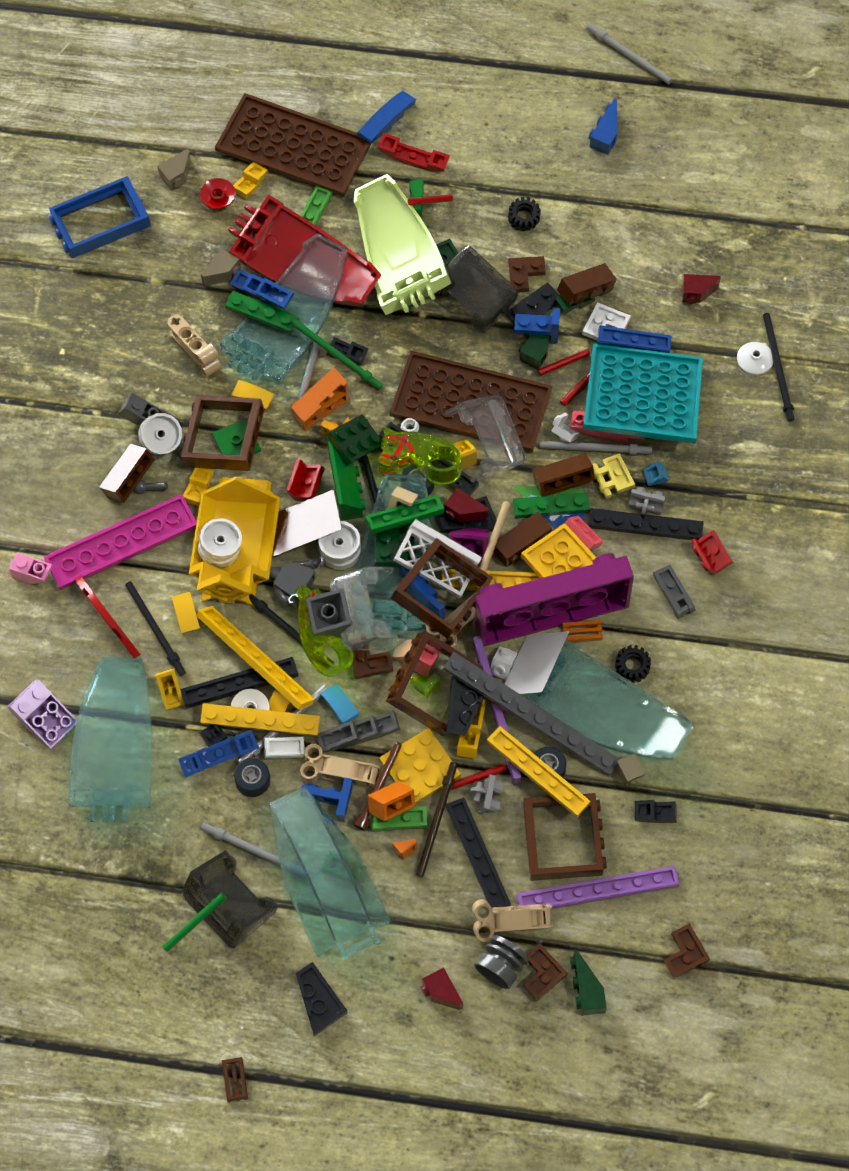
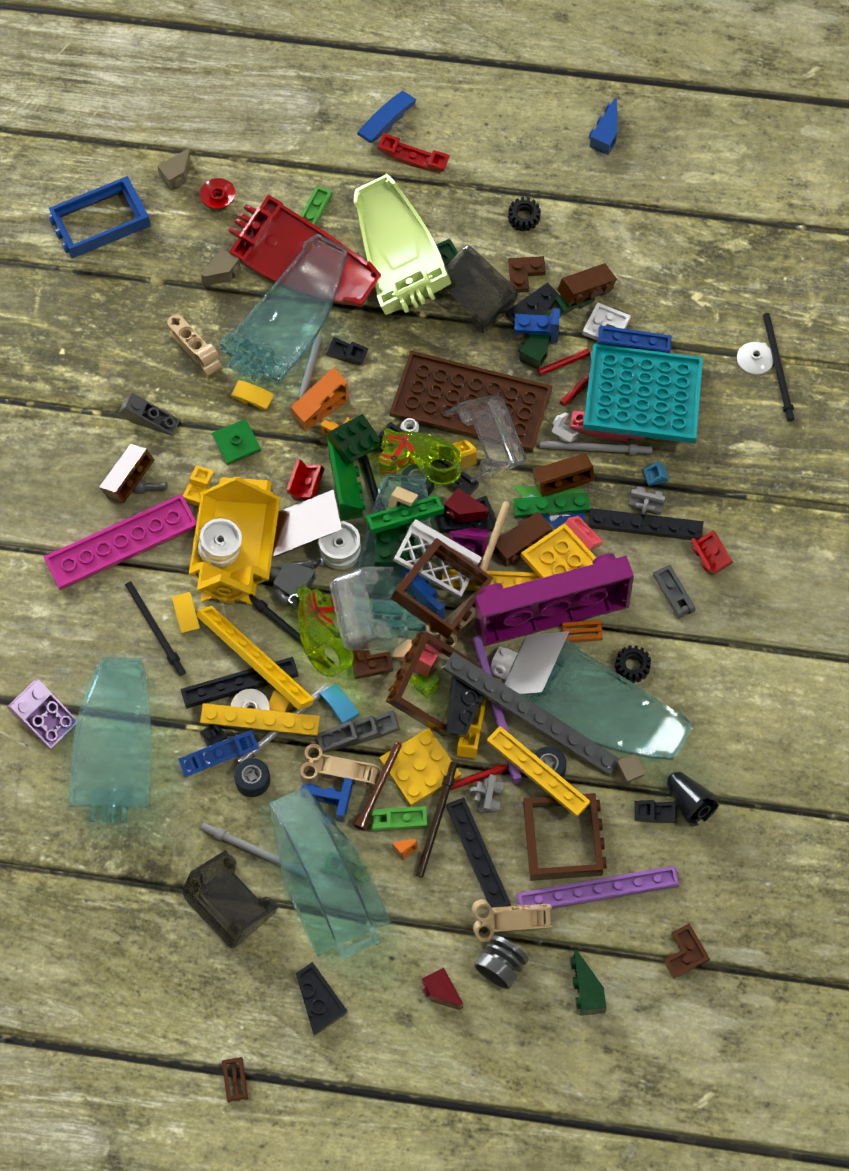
bright pink slope [9,552,52,584] -> none
red tile [75,575,141,659] -> none
white wheel [138,413,182,455] -> none
yellow slope [155,669,185,710] -> none
green bar [162,892,227,952] -> none
reddish brown window [180,395,265,471] -> none
reddish brown plate [215,93,372,197] -> none
green plate [225,291,299,335] -> none
blue slope [229,269,294,309] -> none
yellow slope [233,162,268,199] -> none
white tile [264,737,305,759] -> none
green bar [291,319,383,390] -> none
dark grey slope [306,588,352,636] -> none
orange brick [368,781,415,821] -> none
red bar [408,194,453,206] -> none
green slope [409,179,424,217] -> none
reddish brown plate [523,943,568,1001] -> none
light grey bar [586,23,672,85] -> none
light yellow plate [592,453,635,499] -> none
dark red slope [682,274,721,304] -> none
none -> black cone [667,772,720,826]

